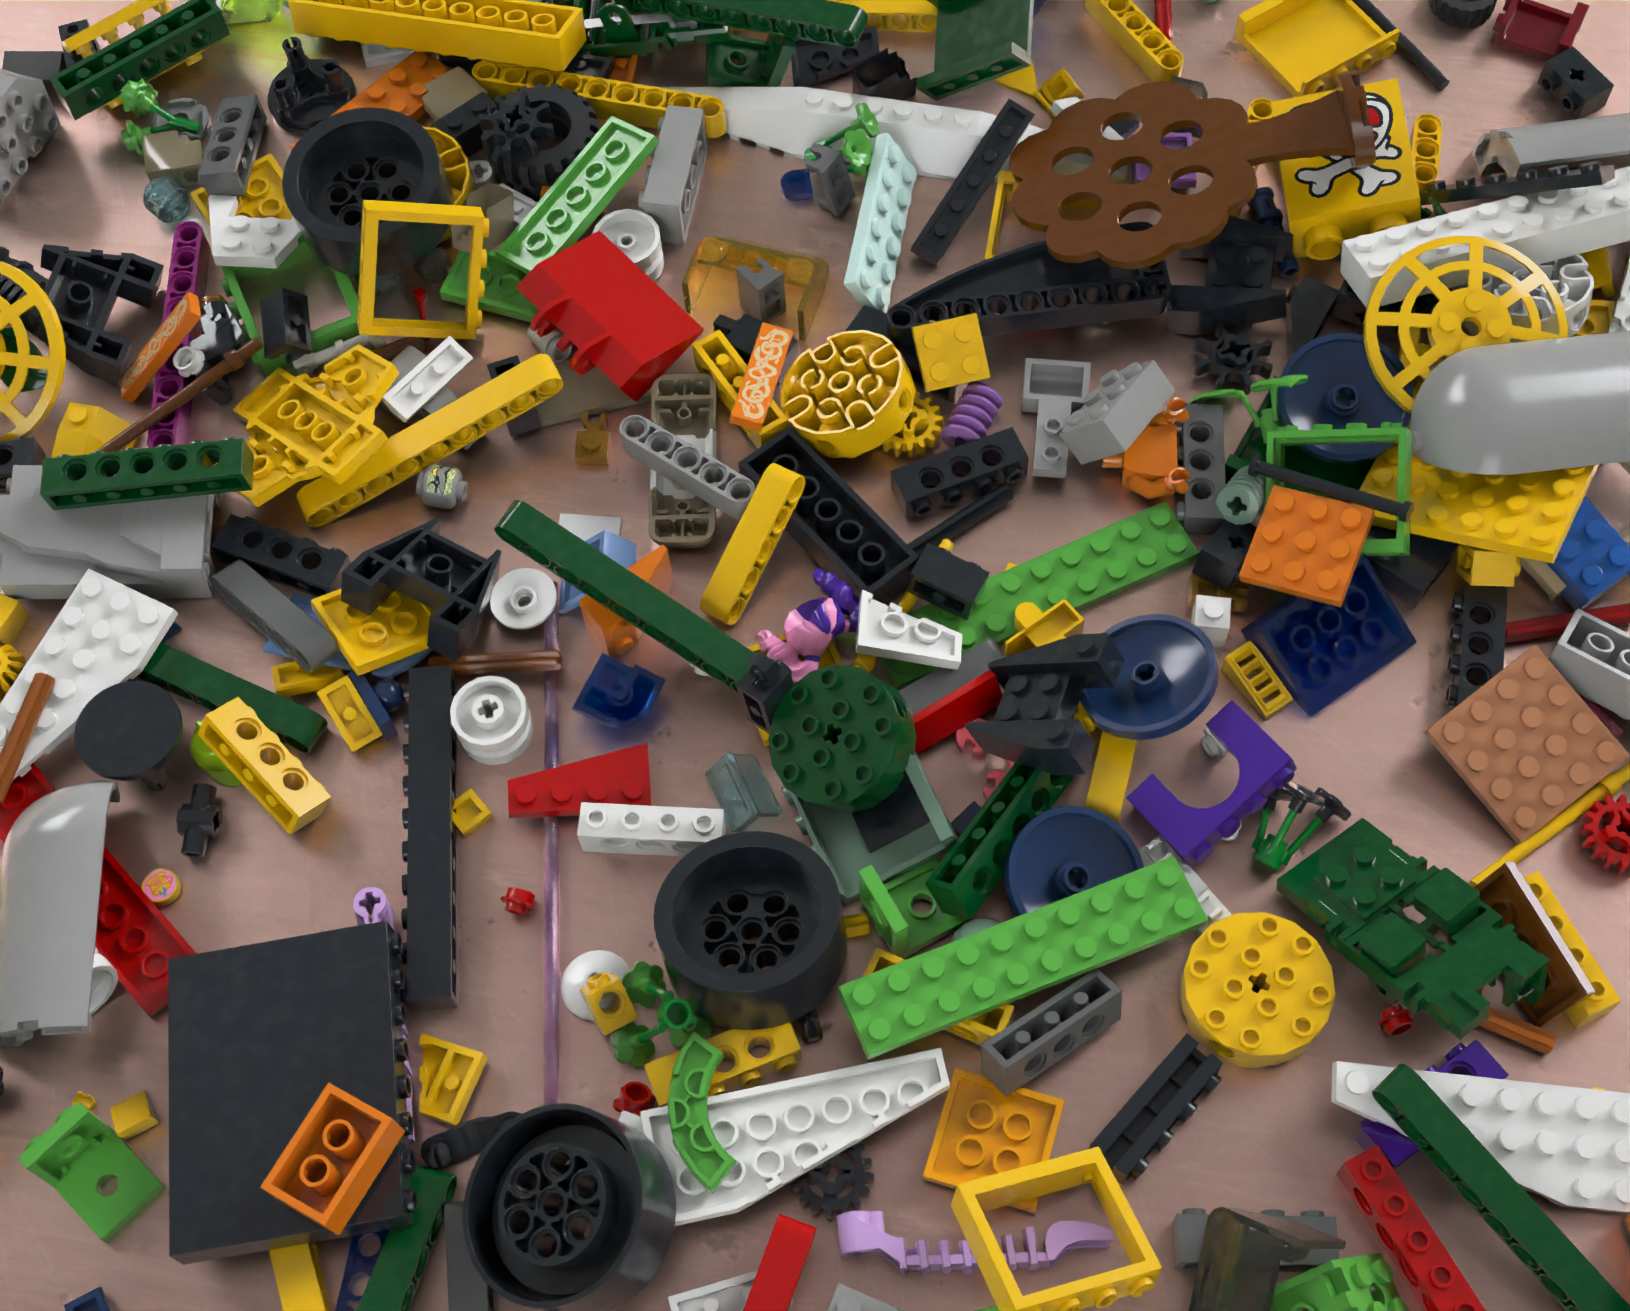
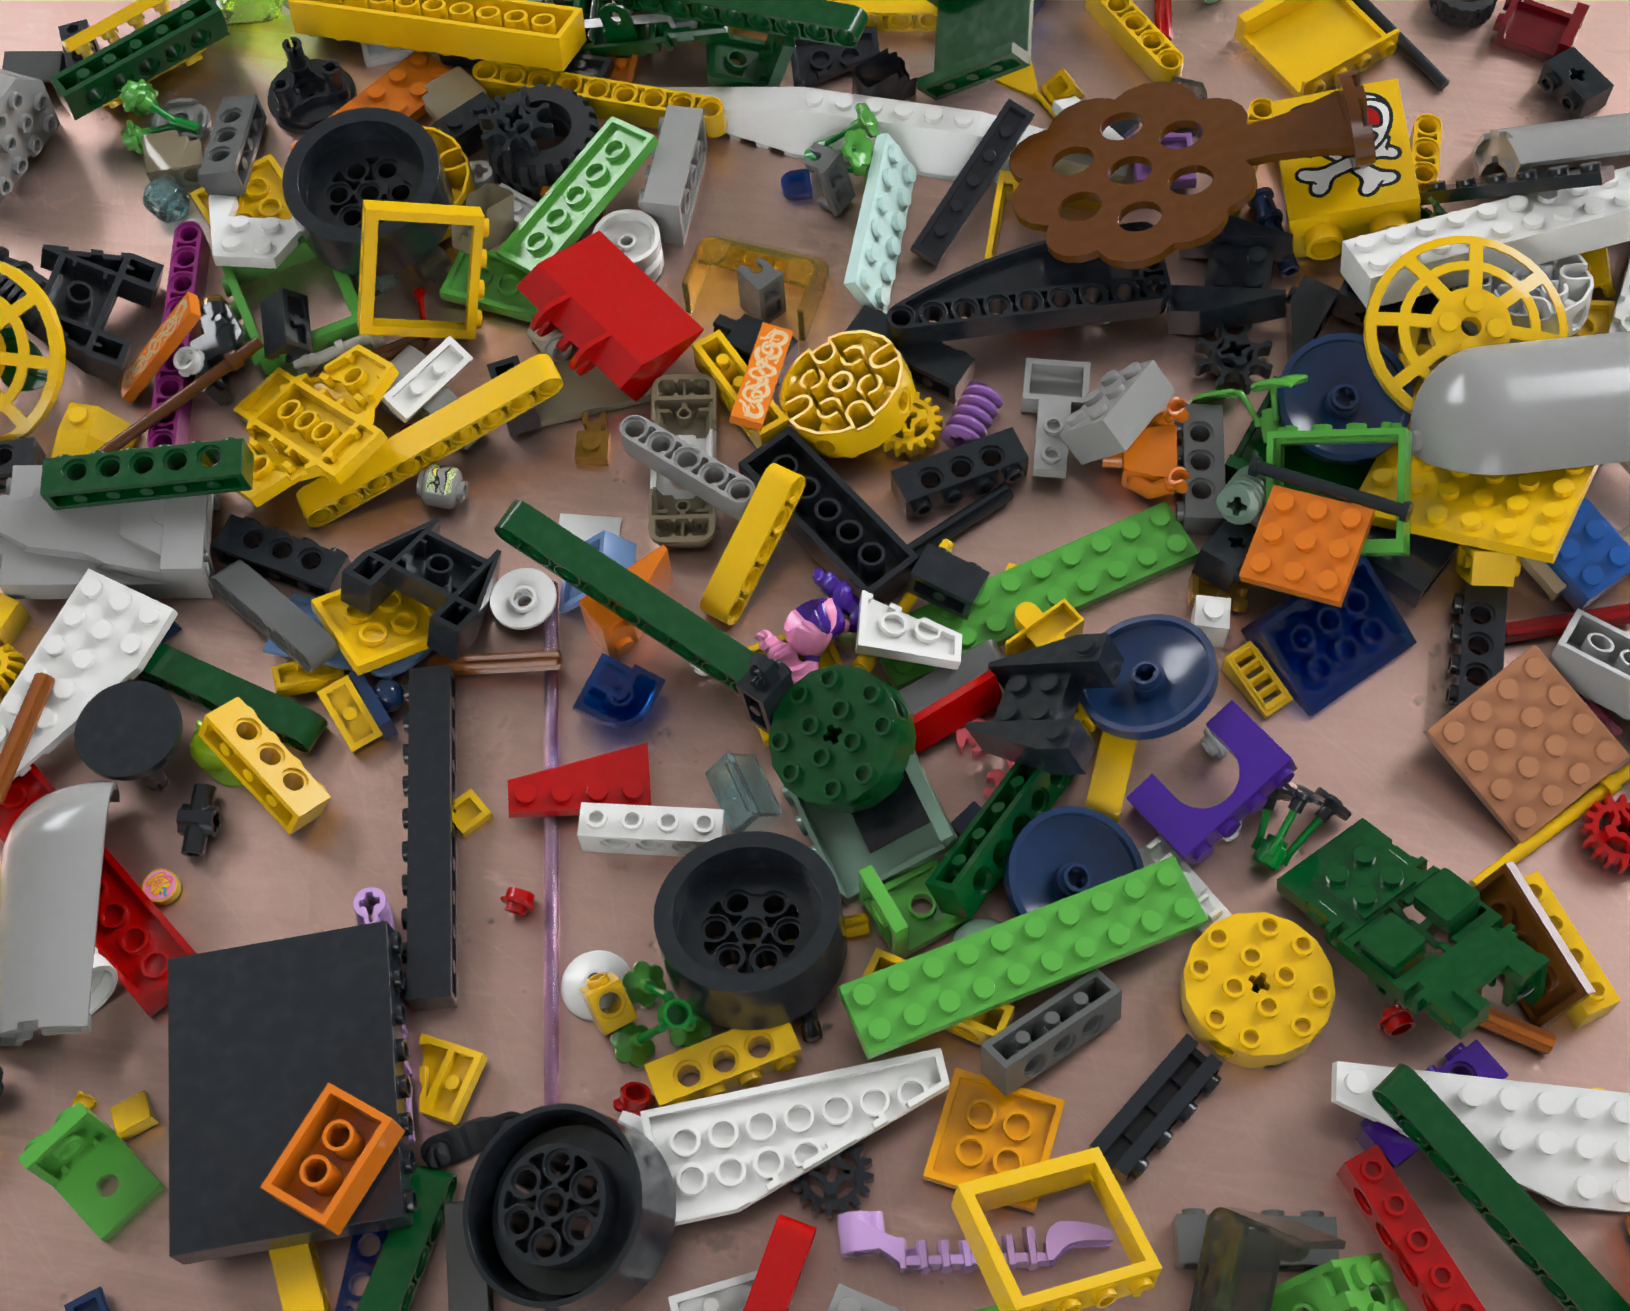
white wheel [450,676,534,766] -> none
bright green tile [668,1031,736,1194] -> none
yellow plate [911,313,991,392] -> none

